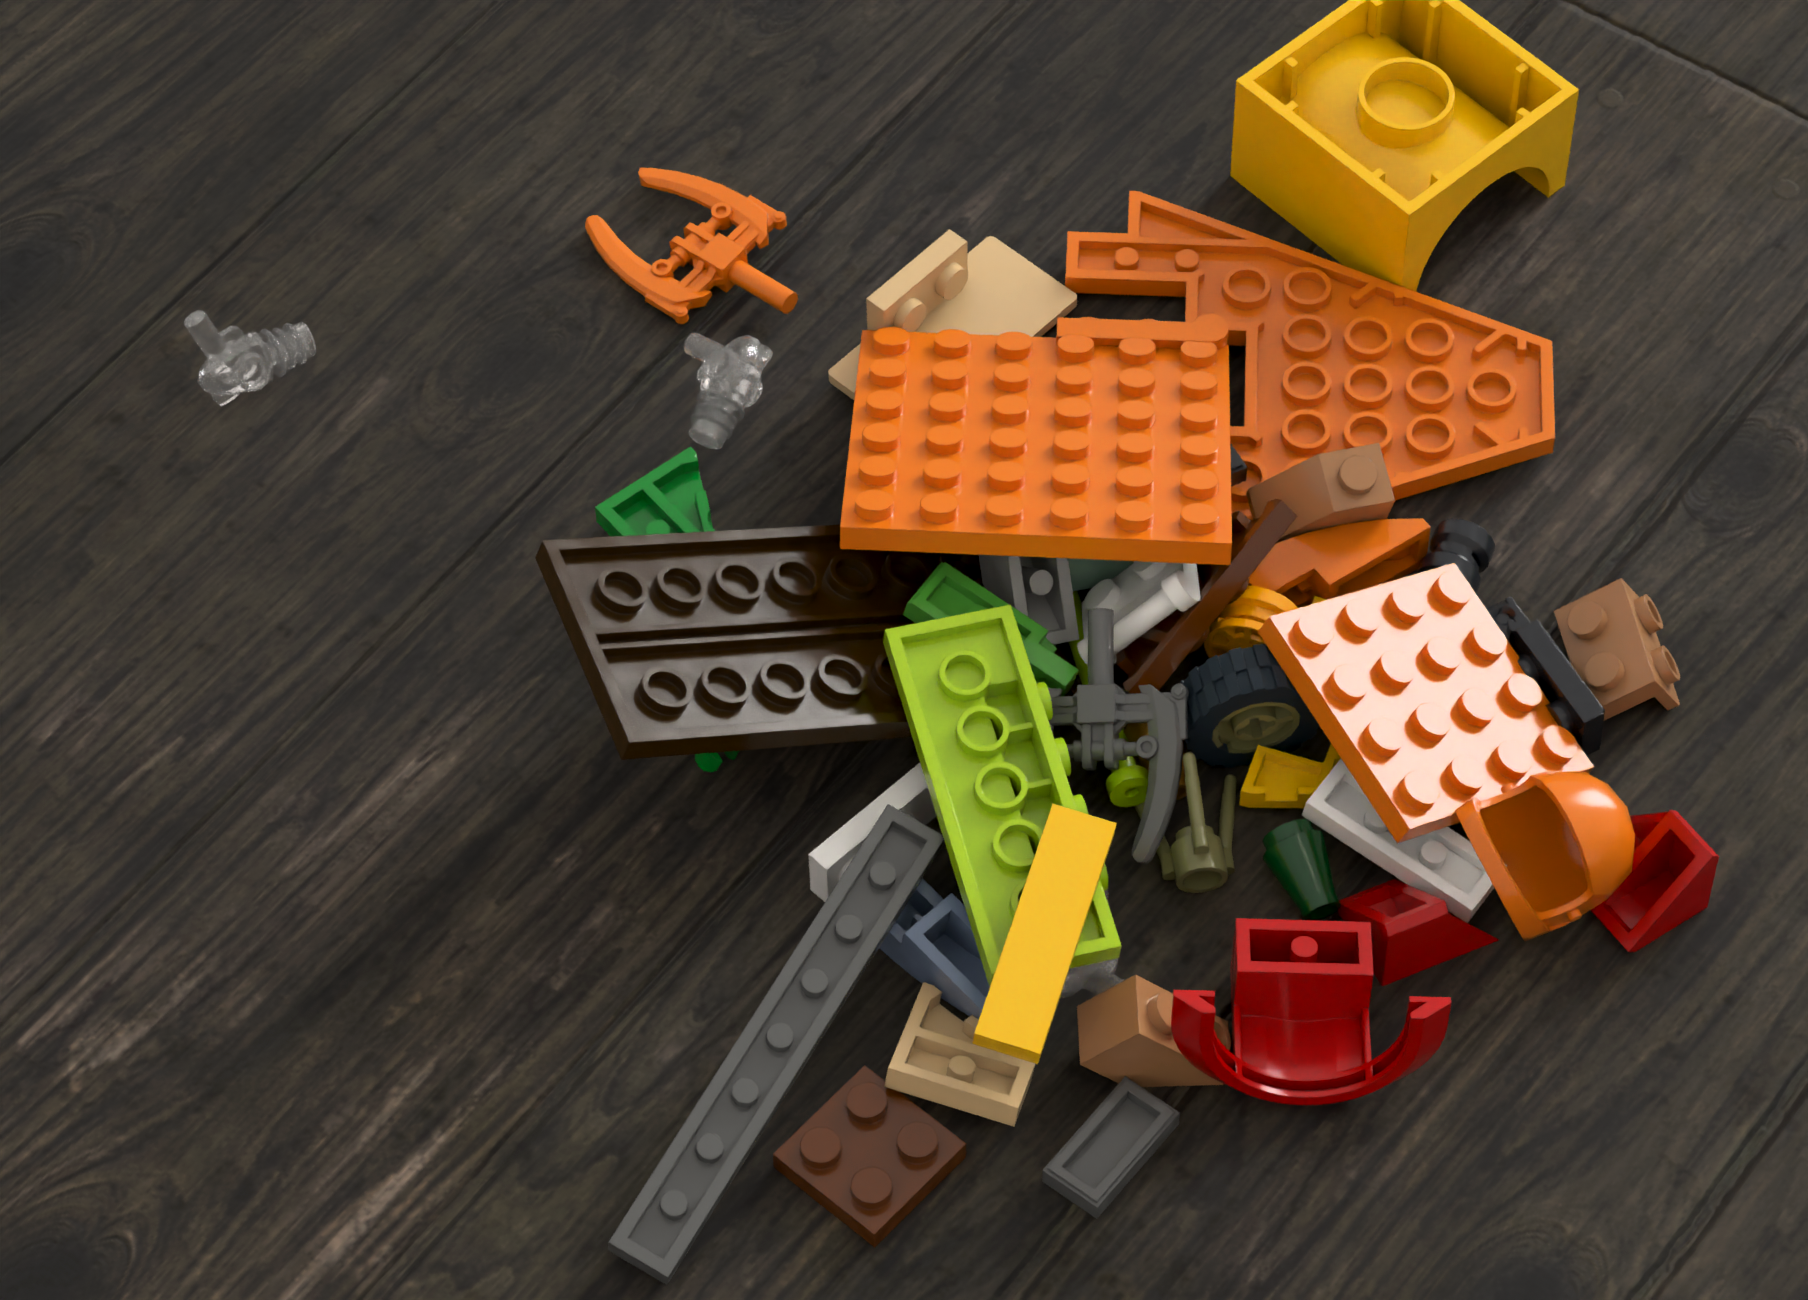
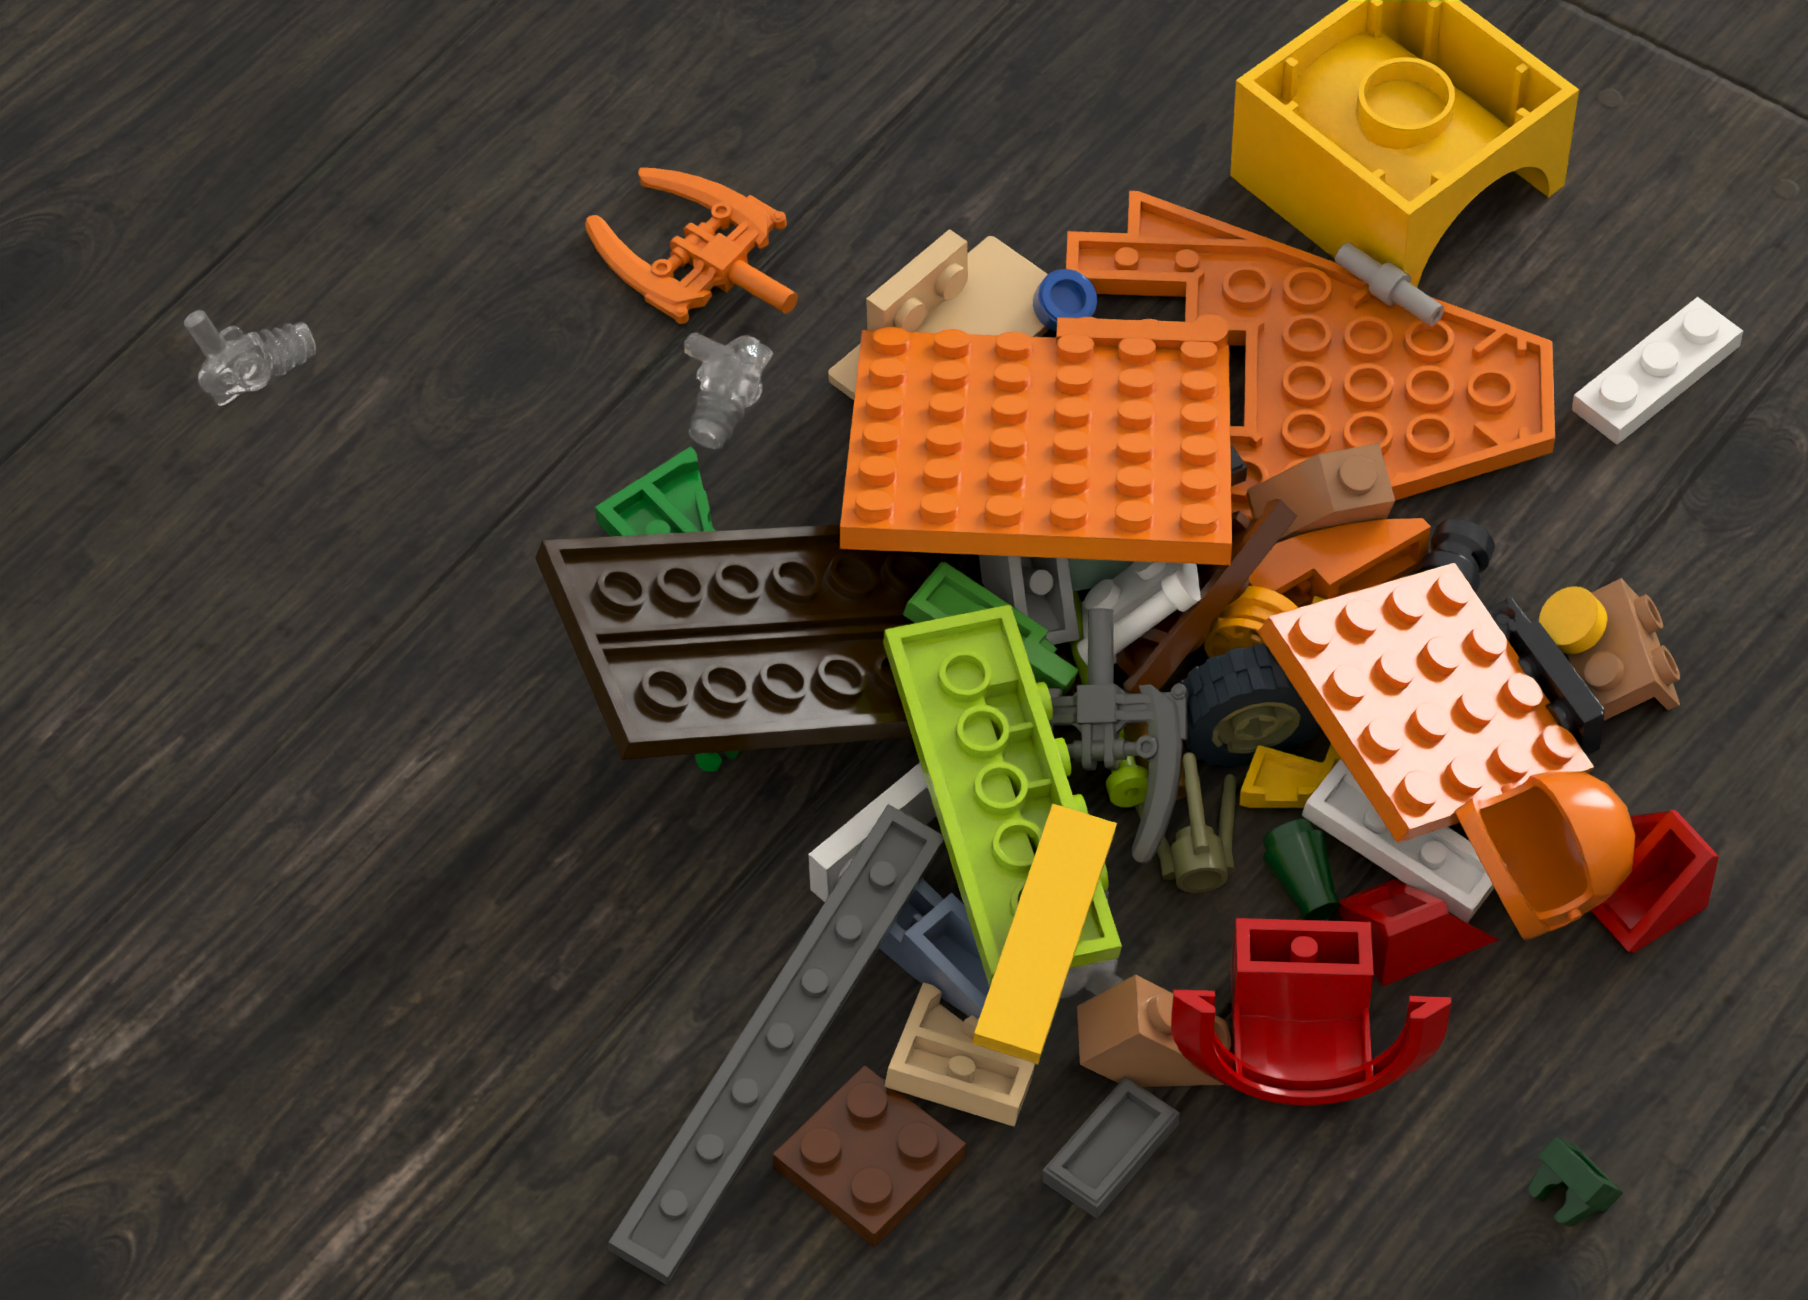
none -> blue tile [1033,269,1097,332]
none -> light grey bar [1335,242,1444,326]
none -> dark green tile [1528,1136,1623,1227]
none -> yellow tile [1539,586,1607,654]
none -> white plate [1572,297,1743,445]

